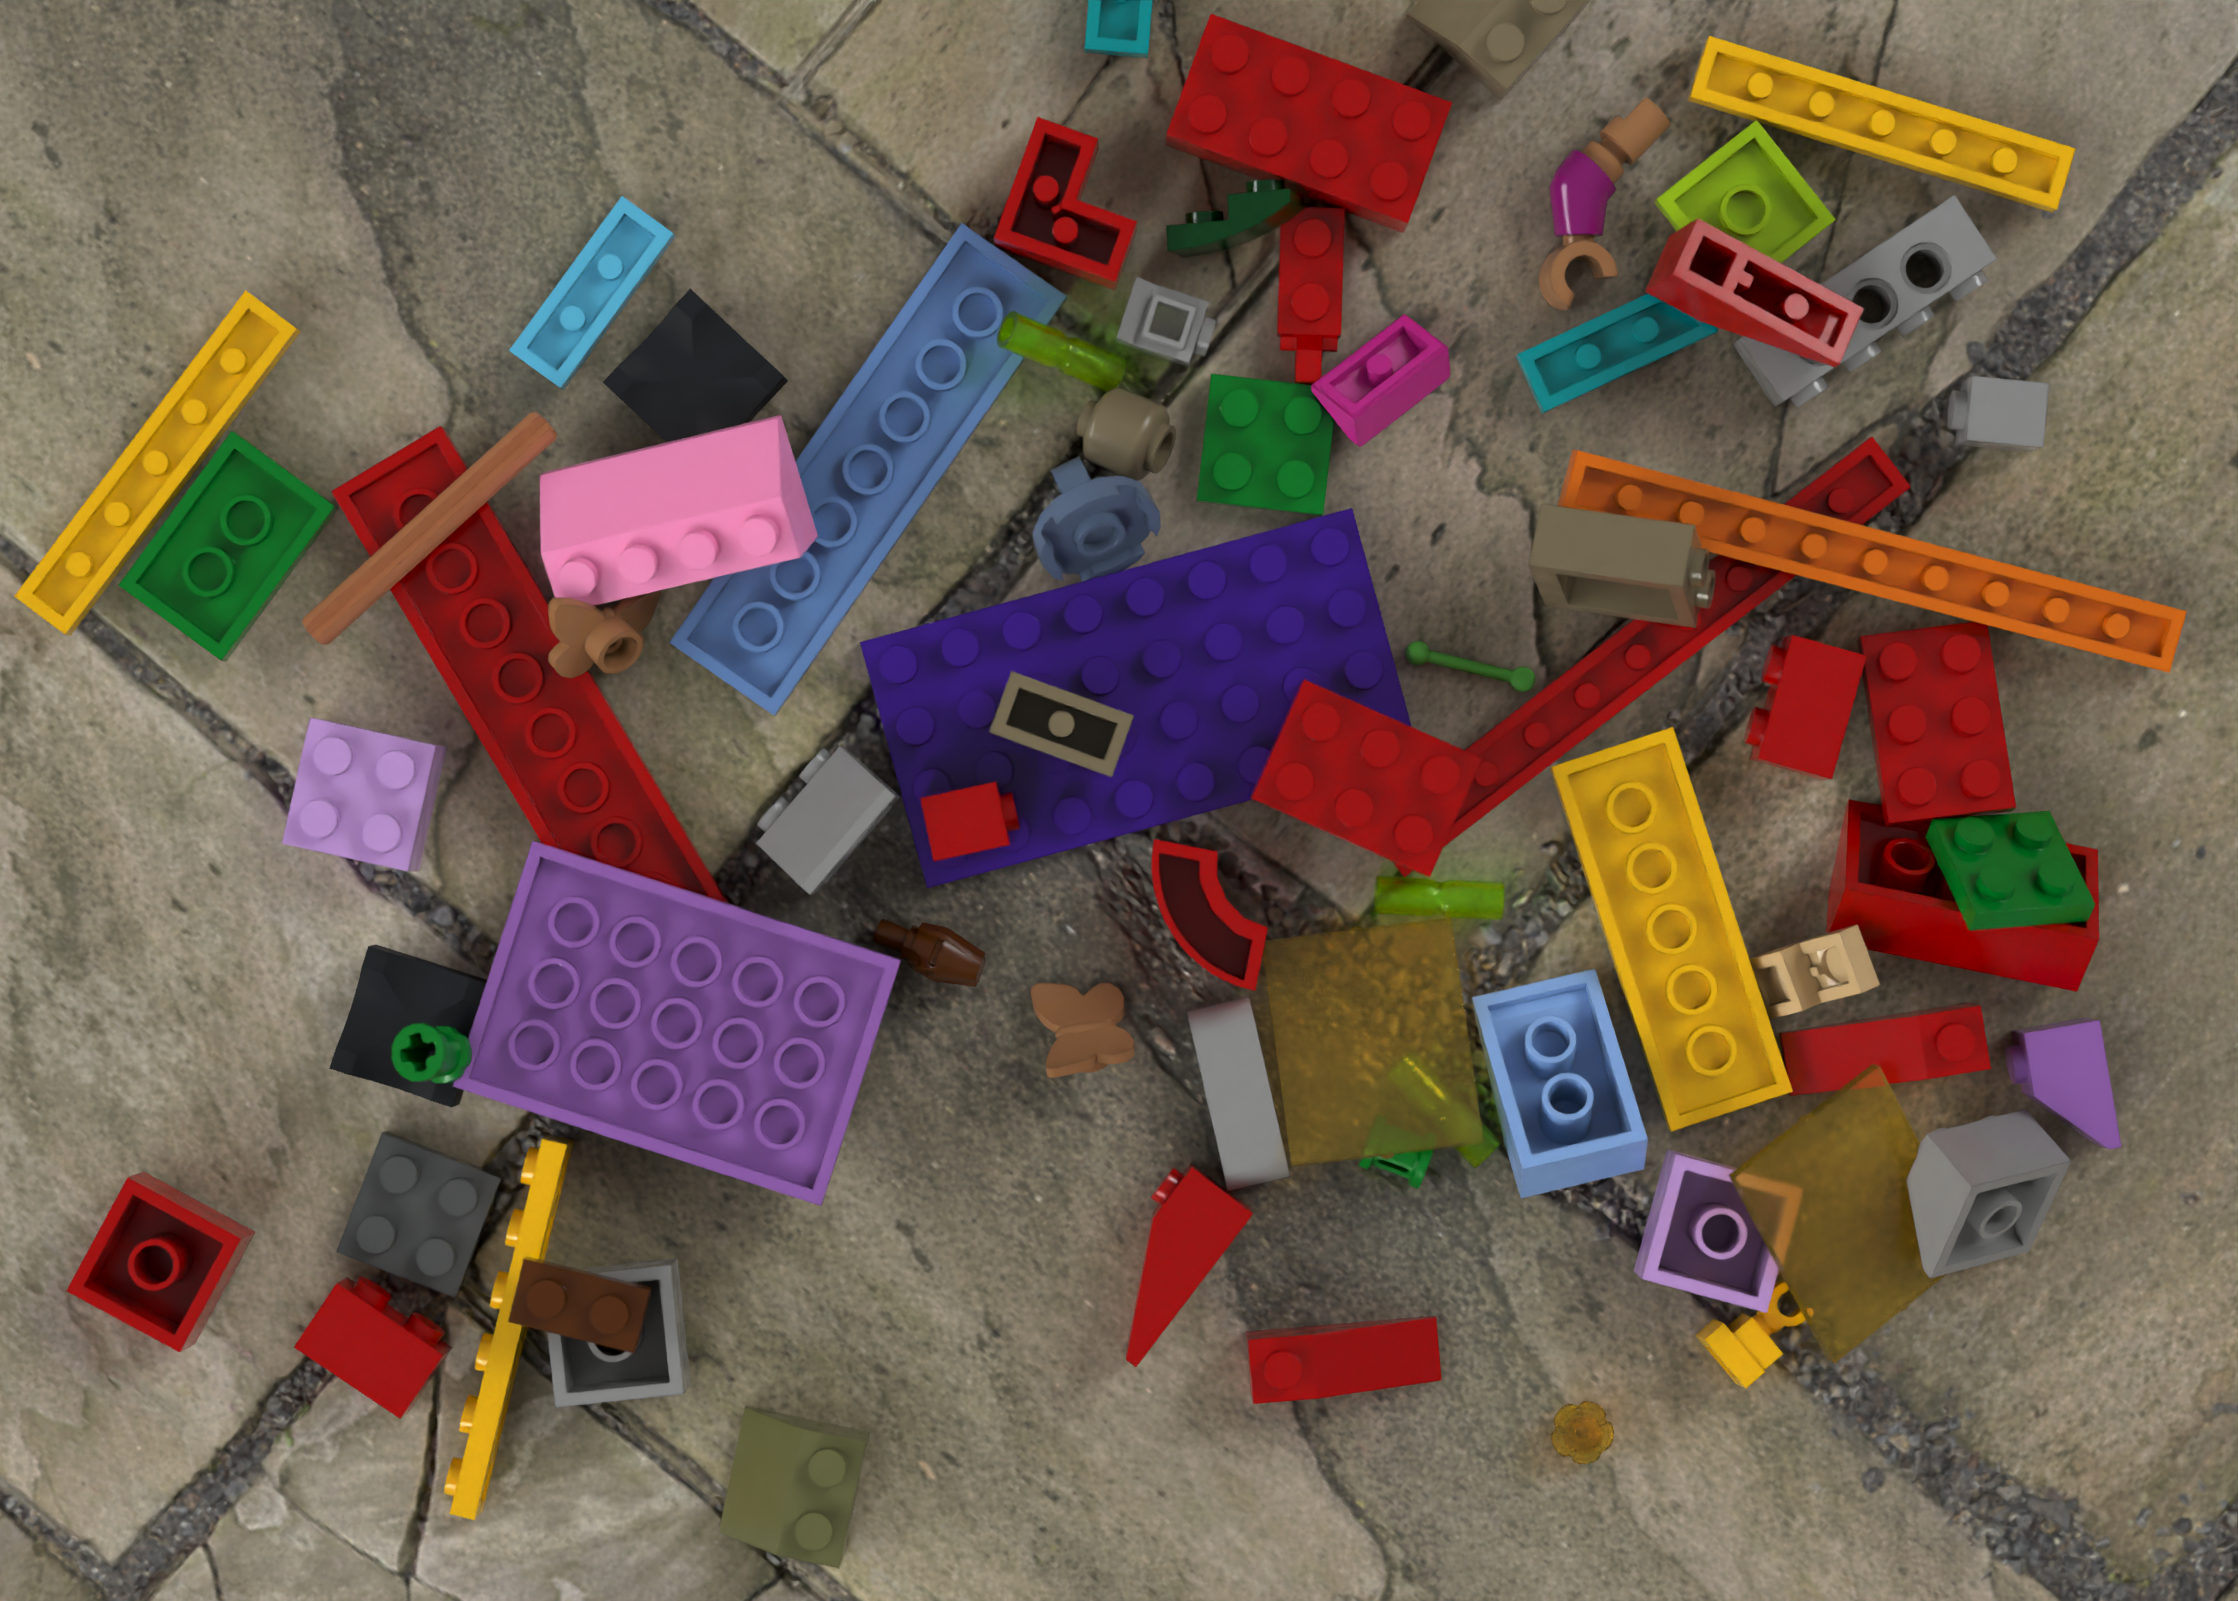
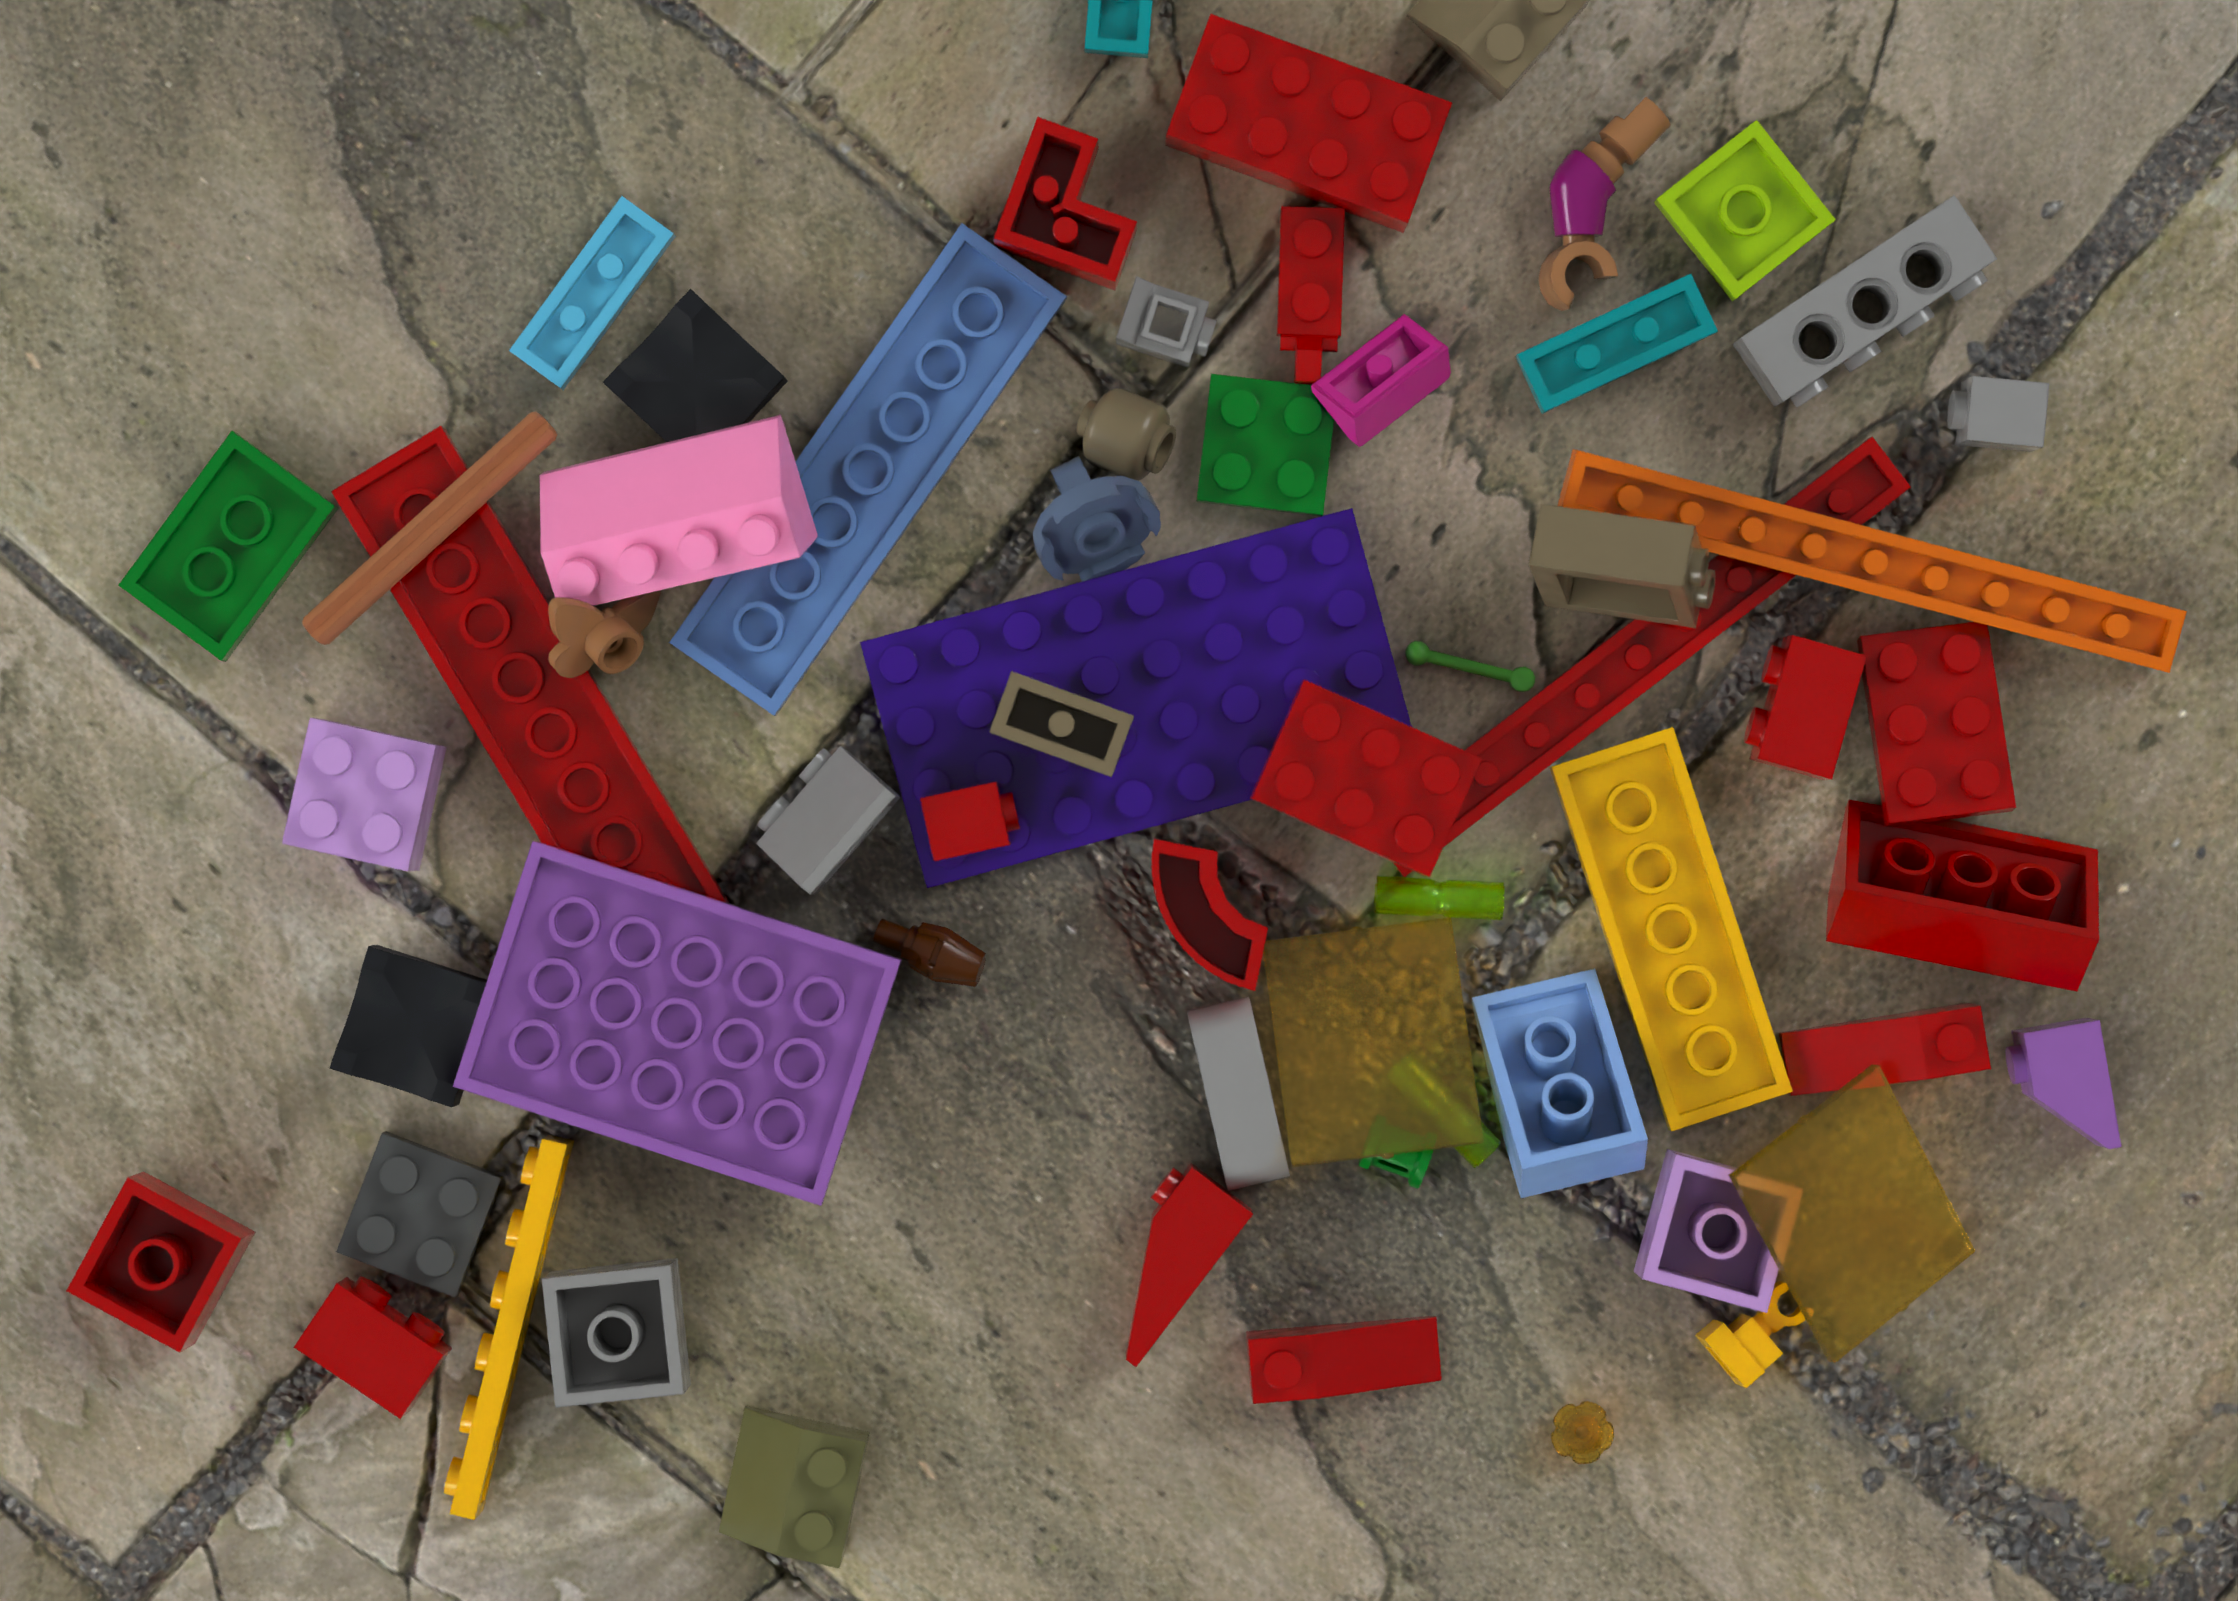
yellow plate [14,290,301,636] -> none
green bush [392,1023,472,1084] -> none
reddish brown plate [508,1256,653,1353] -> none
clear neon green piece [997,311,1126,392] -> none
medium nougat animal [1030,982,1135,1078] -> none
dark green slope [1166,179,1305,257] -> none
red slope [1645,218,1864,367] -> none
yellow plate [1687,36,2076,213] -> none
tan slope [1749,924,1880,1019] -> none
light grey slope [1906,1109,2071,1278] -> none
green plate [1926,811,2095,931] -> none

